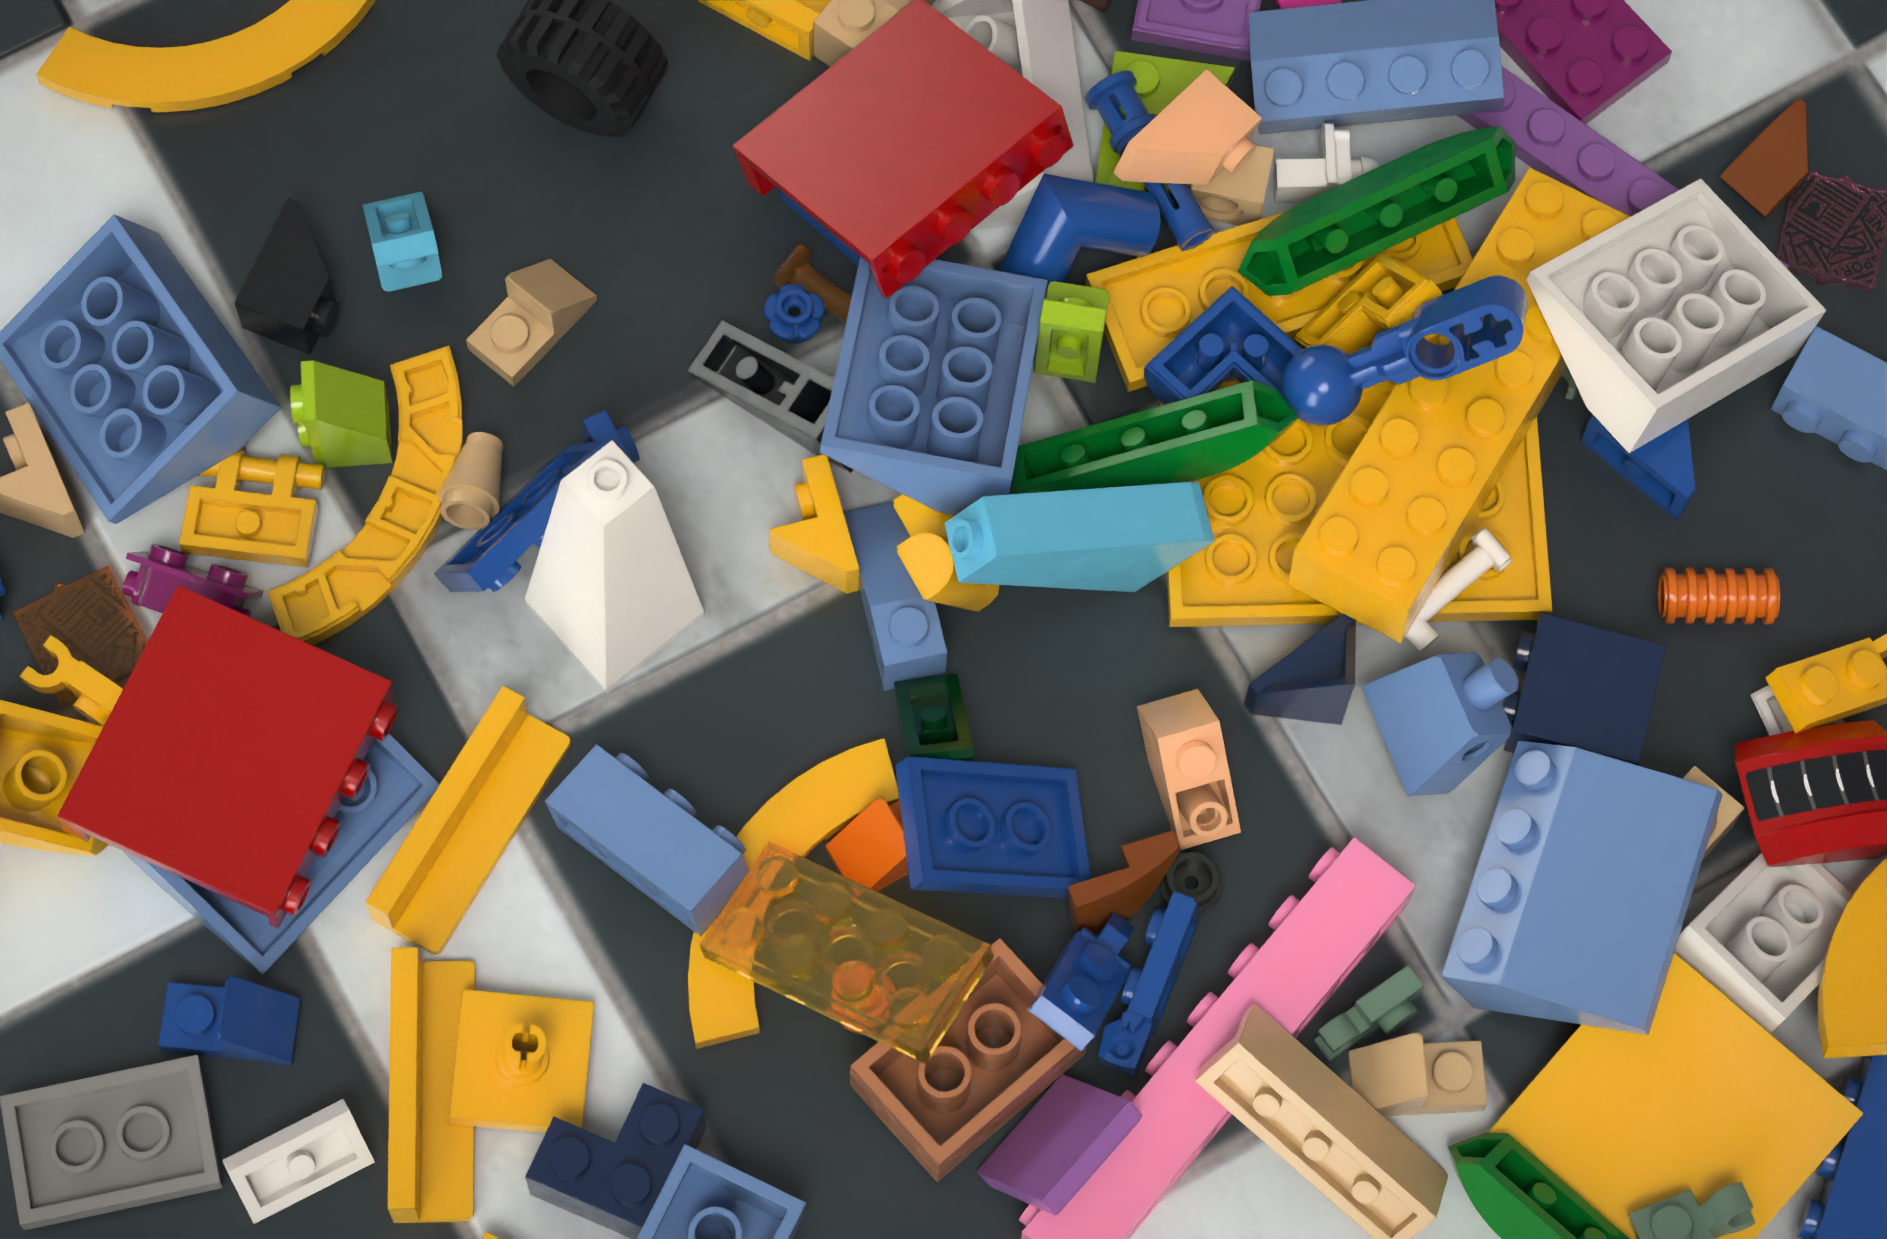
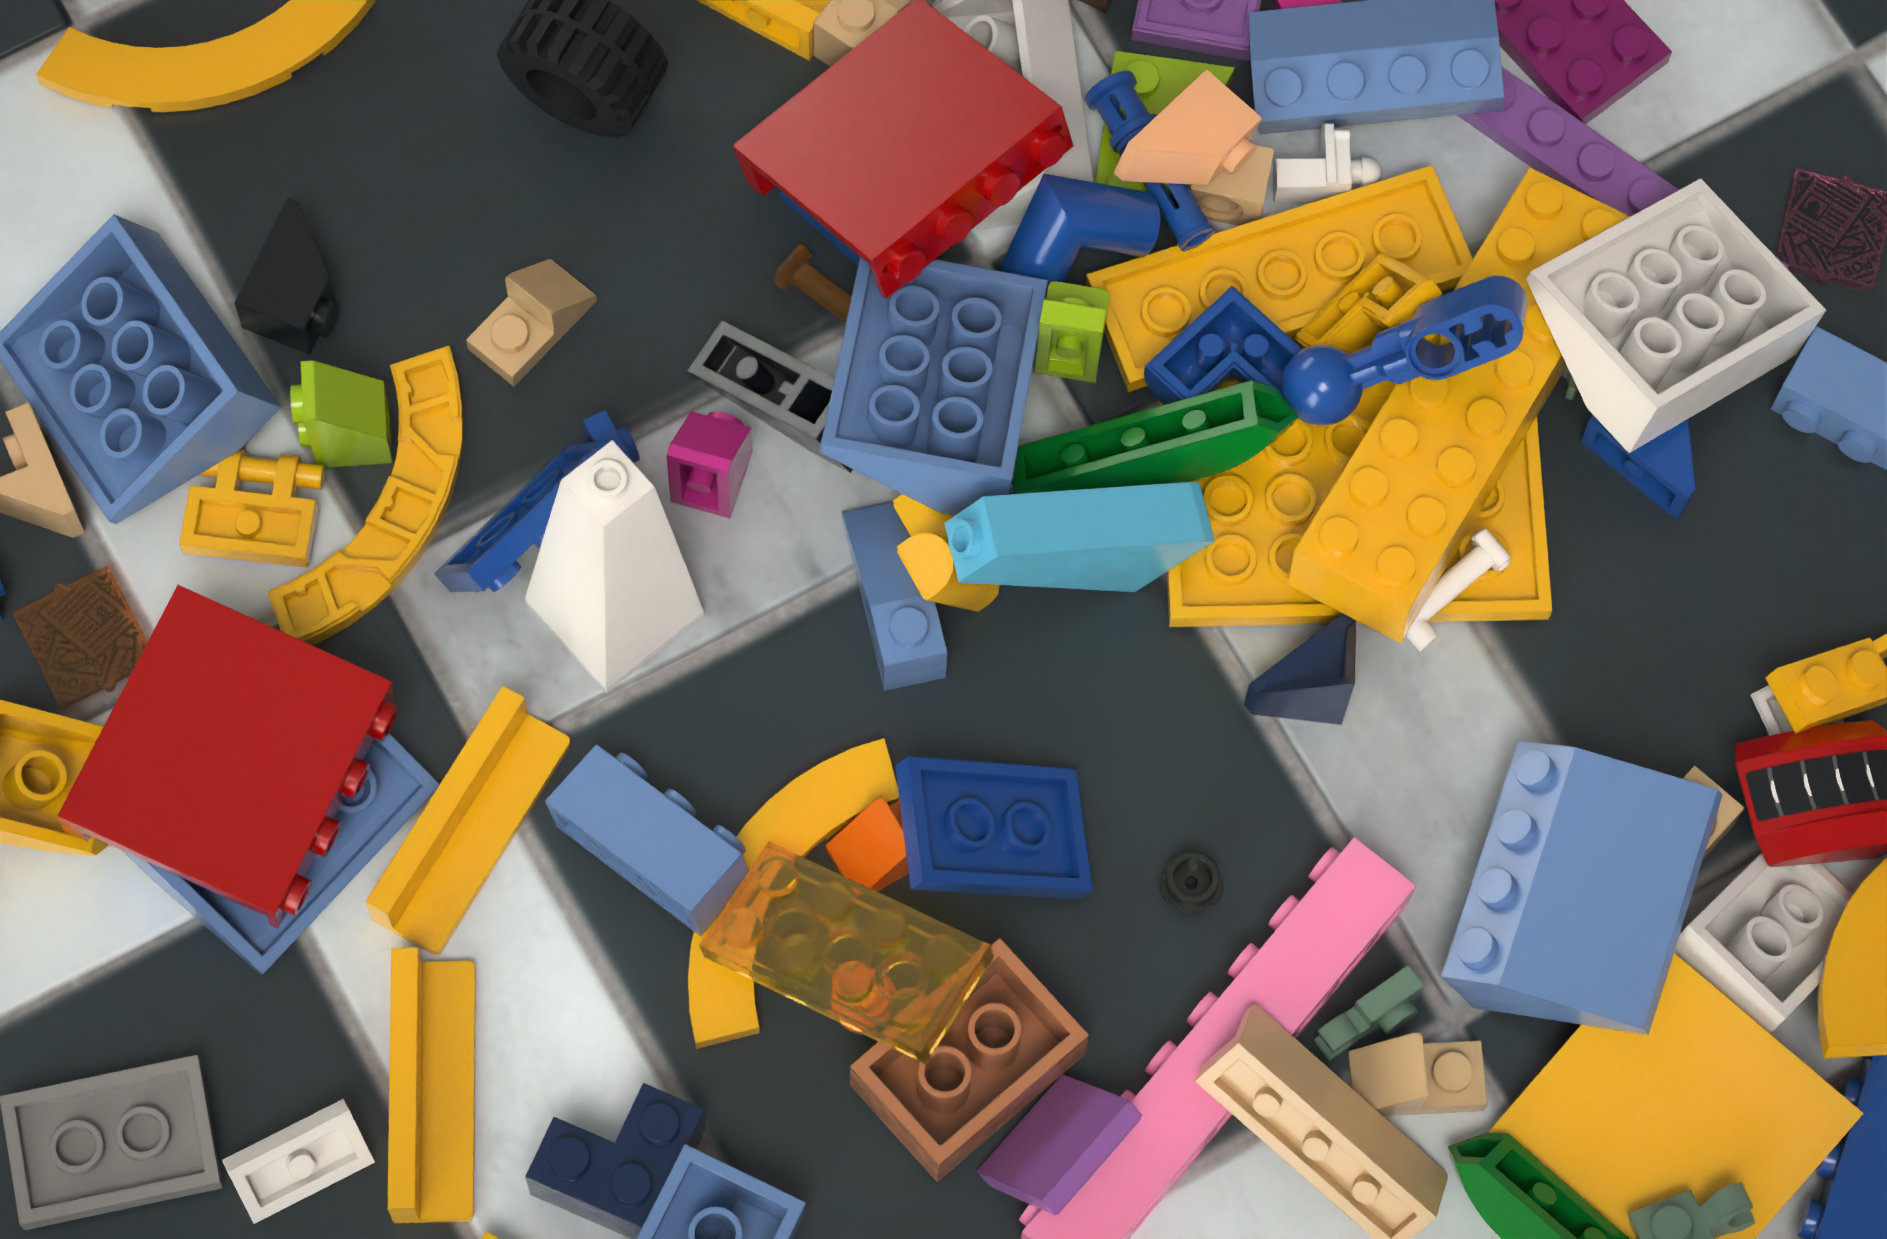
yellow plate [20,635,123,726] -> none
magenta hinge [122,544,264,617] -> none
blue slope [158,976,302,1065] -> none
medium azure slope [362,191,442,292] -> none
tan cone [438,432,504,530] -> none
yellow tile [448,989,594,1133] -> none
blue plate [763,283,825,344] -> none
yellow slope [769,454,859,594] -> none
dark green slope [894,674,974,761] -> none
blue hinge [1028,912,1134,1051] -> none
dark orange slope [1067,830,1180,934] -> none
blue hinge [1098,891,1199,1076] -> none
light nougat slope [1137,689,1241,850] -> none
green brick [1238,126,1515,296] -> none
medium blue torso [1361,652,1518,797] -> none
dark blue brick [1502,613,1666,765] -> none
orange piece [1658,567,1780,625] -> none
dark orange slope [1719,97,1810,220] -> none
none -> dark pink slope [666,411,753,519]

